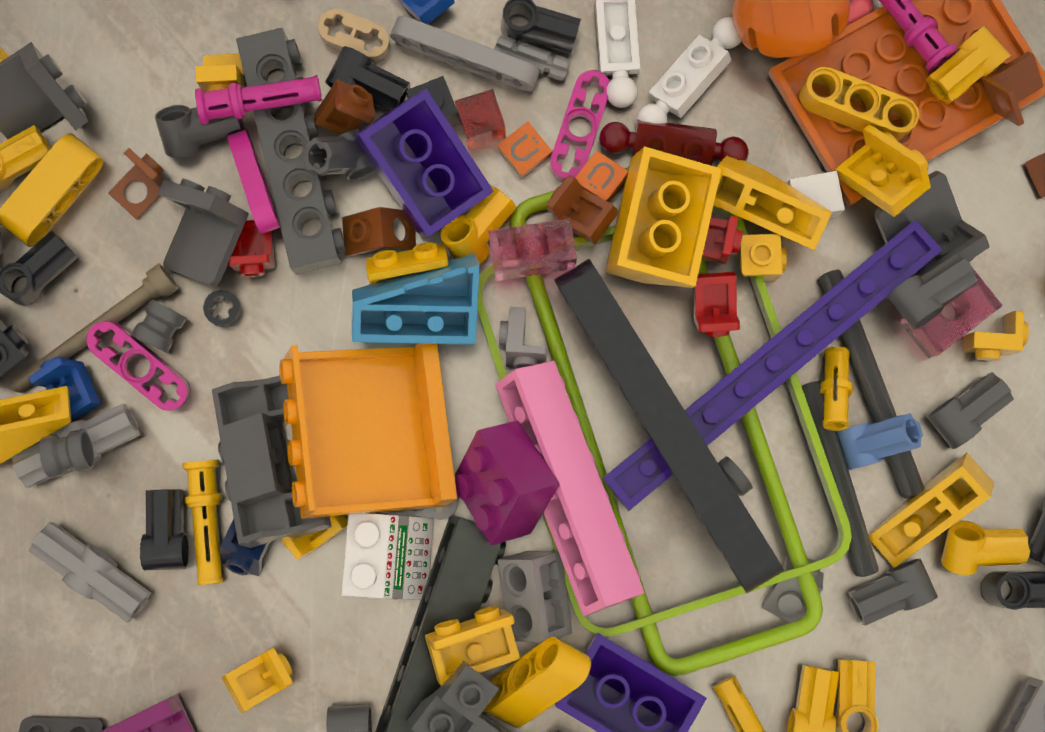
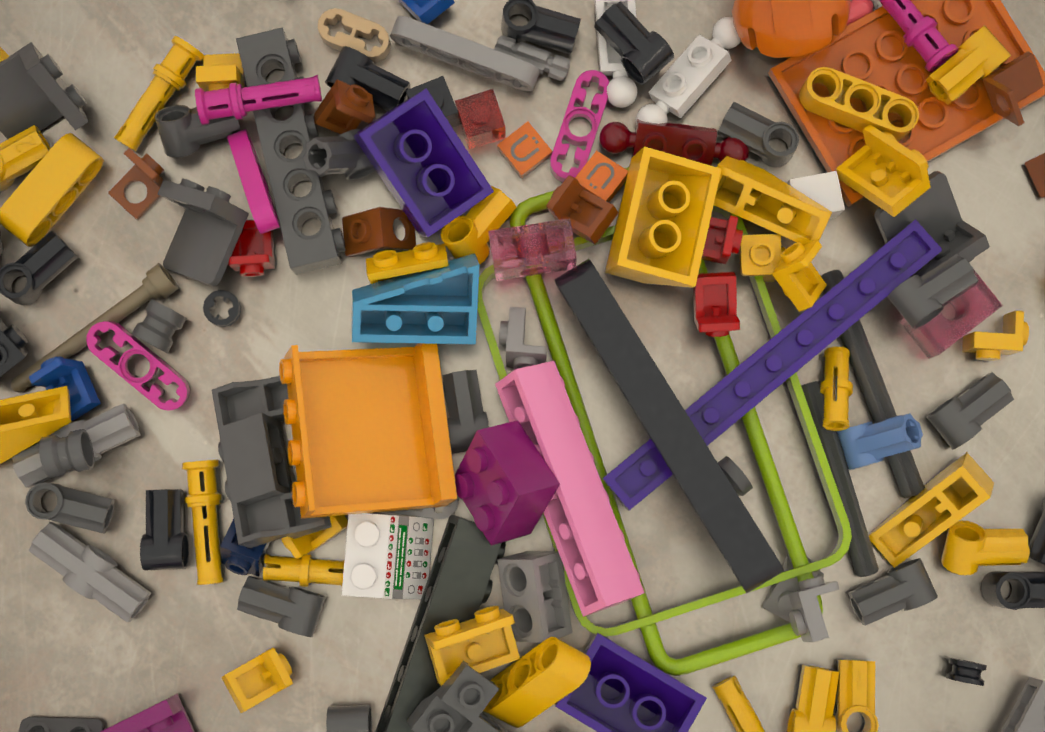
none -> dark grey piece [25,483,115,534]
none -> yellow pin [114,36,204,152]
none -> dark grey piece [237,576,326,637]
none -> yellow pin [263,554,344,587]
none -> dark grey piece [442,370,489,454]
none -> black piece [594,1,674,85]
none -> dark grey piece [717,102,799,167]
none -> yellow bracket [772,239,827,312]
none -> light grey bracket [788,576,839,642]
none -> black bush [946,658,987,686]

